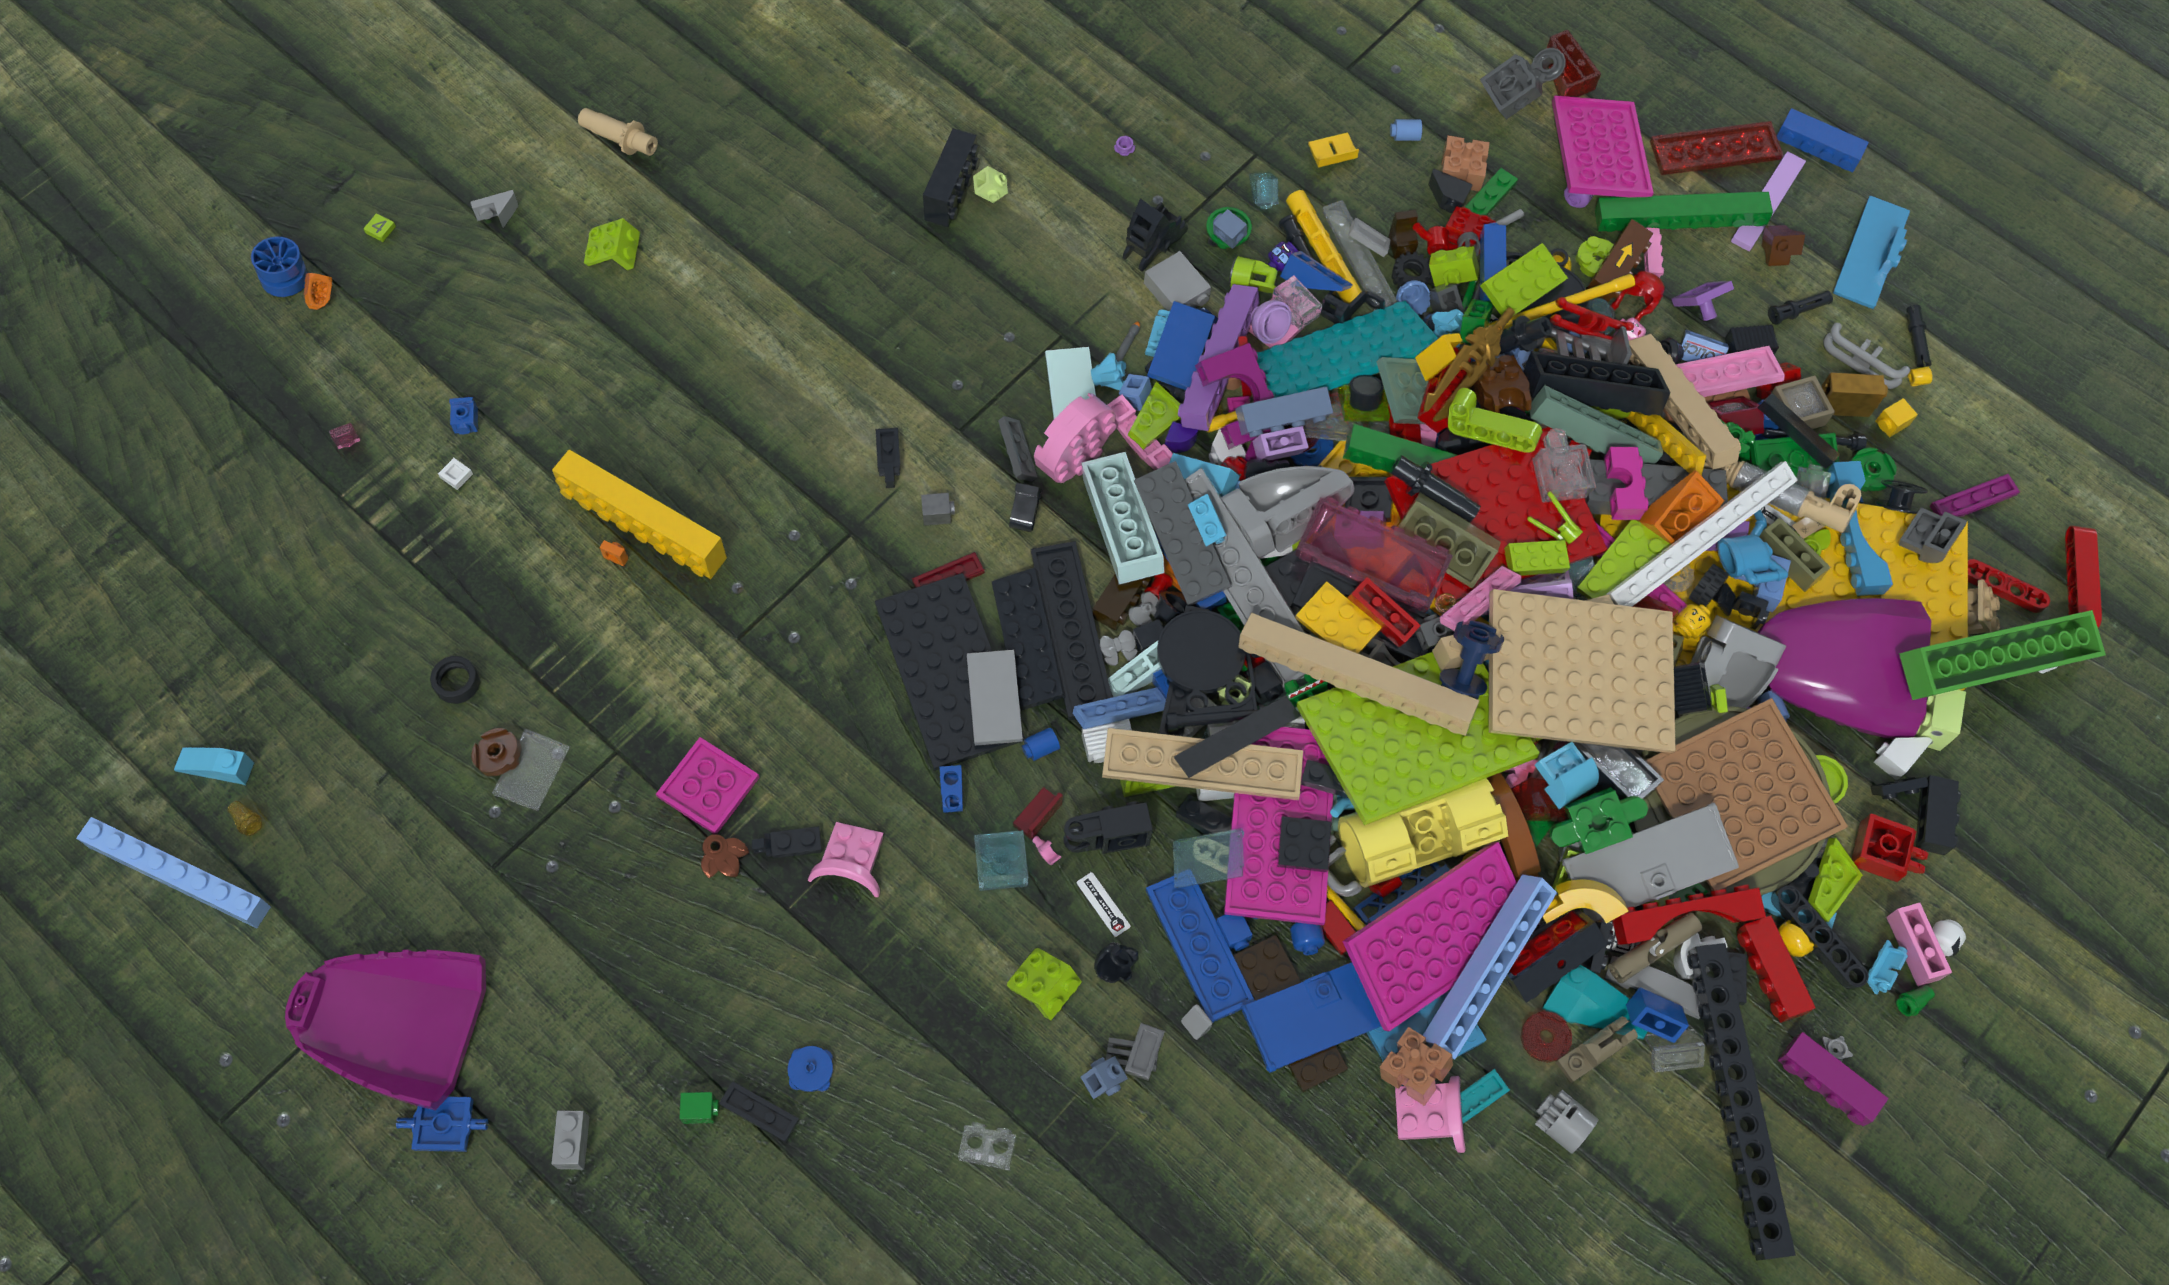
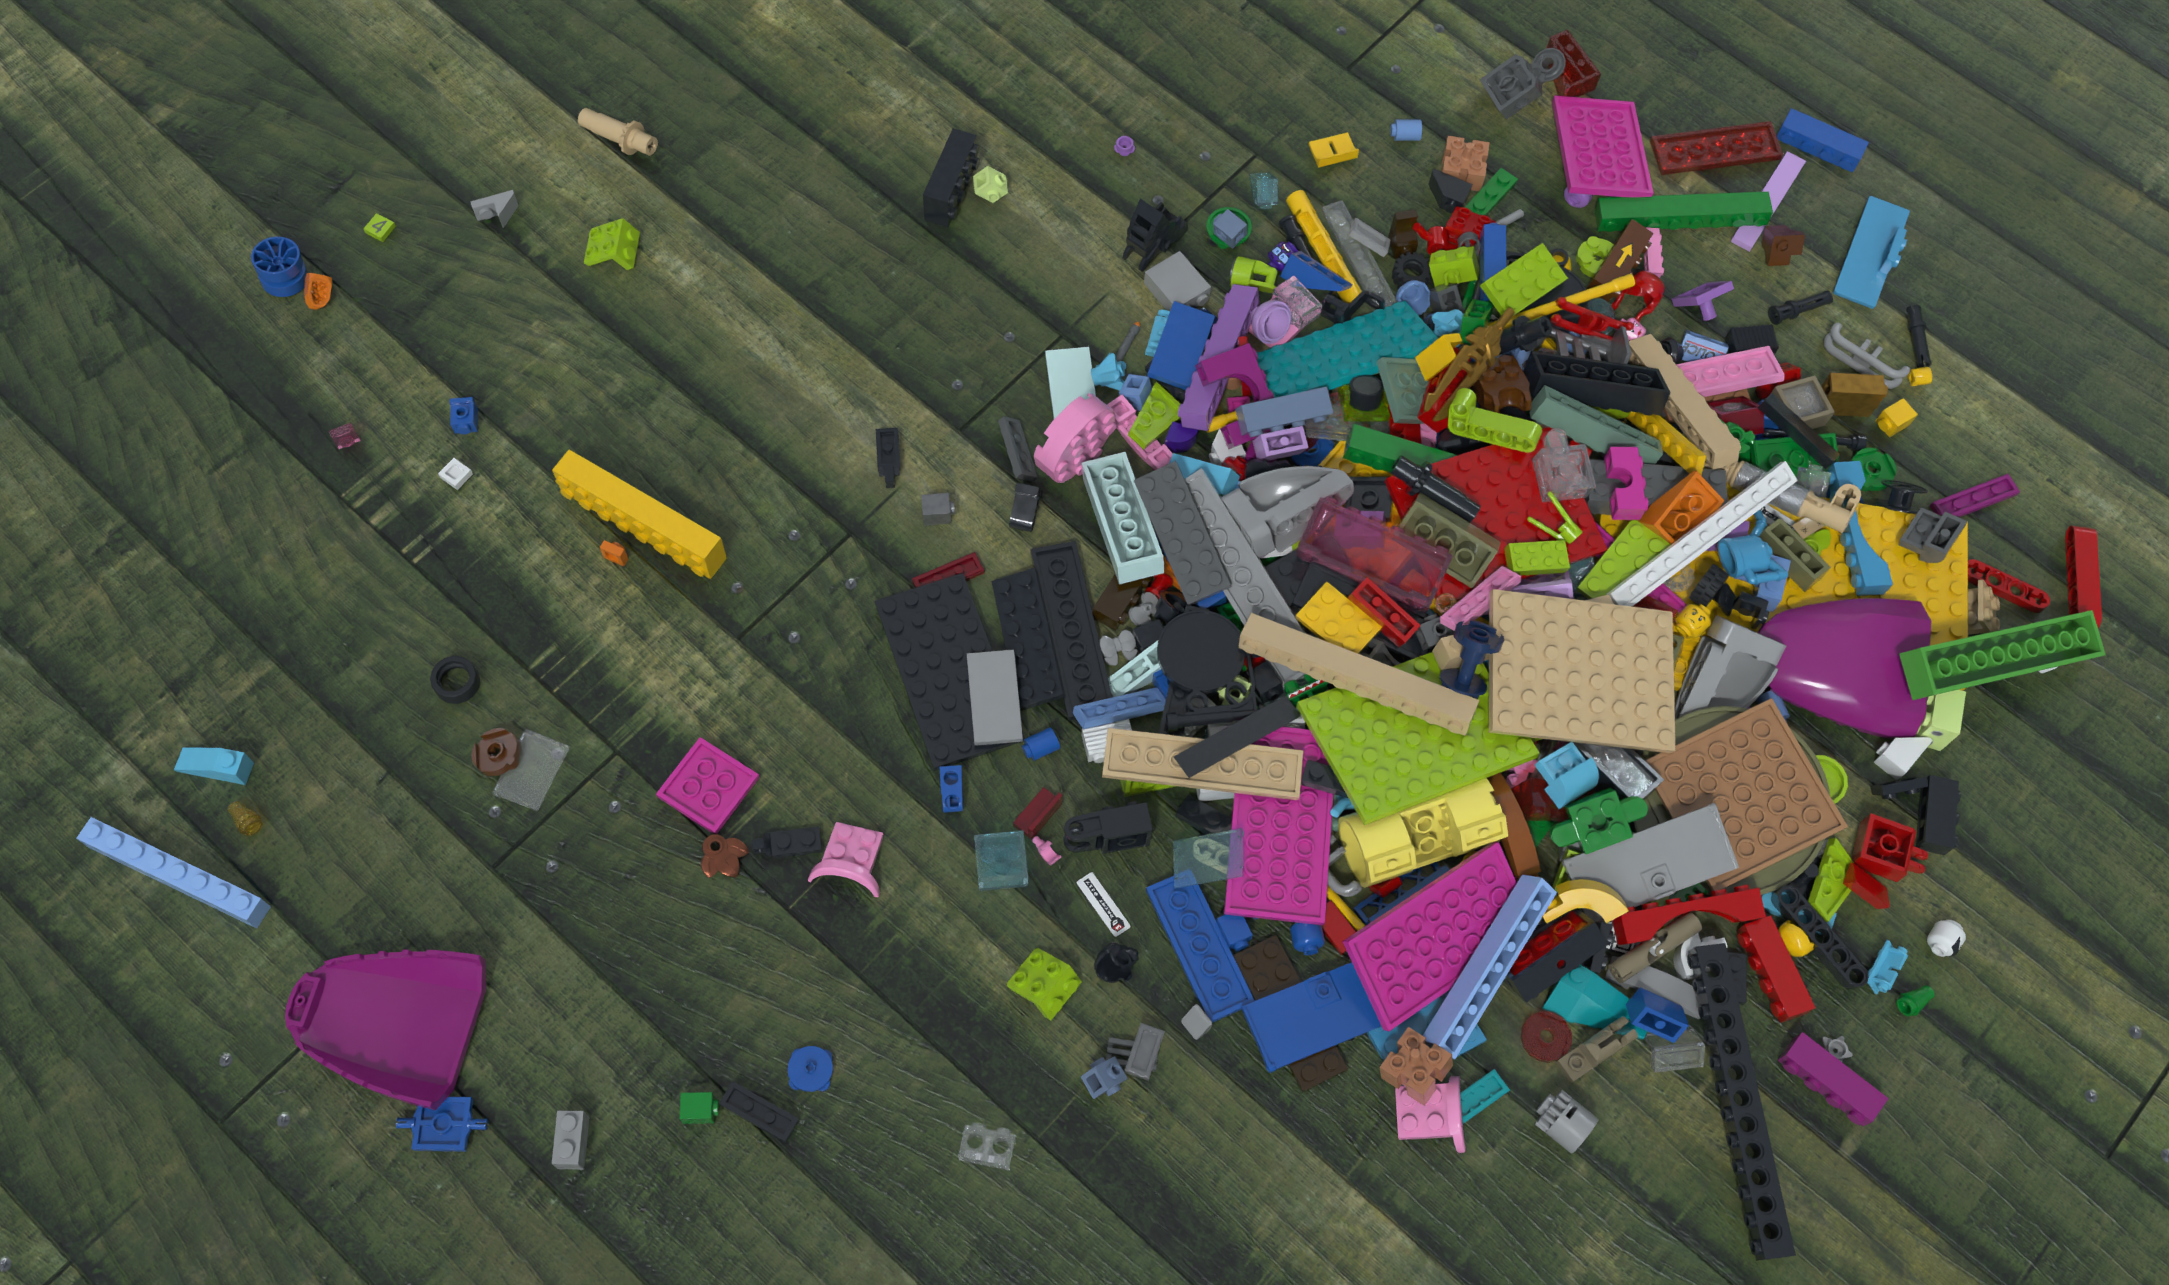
medium azure hinge [1188,494,1227,546] -> none
black plate [1277,816,1331,872] -> none
black brick [1674,662,1712,715] -> none
lime tile [1709,684,1728,713] -> none
bright pink brick [1886,903,1952,986] -> none
none -> red slope [1843,862,1890,909]

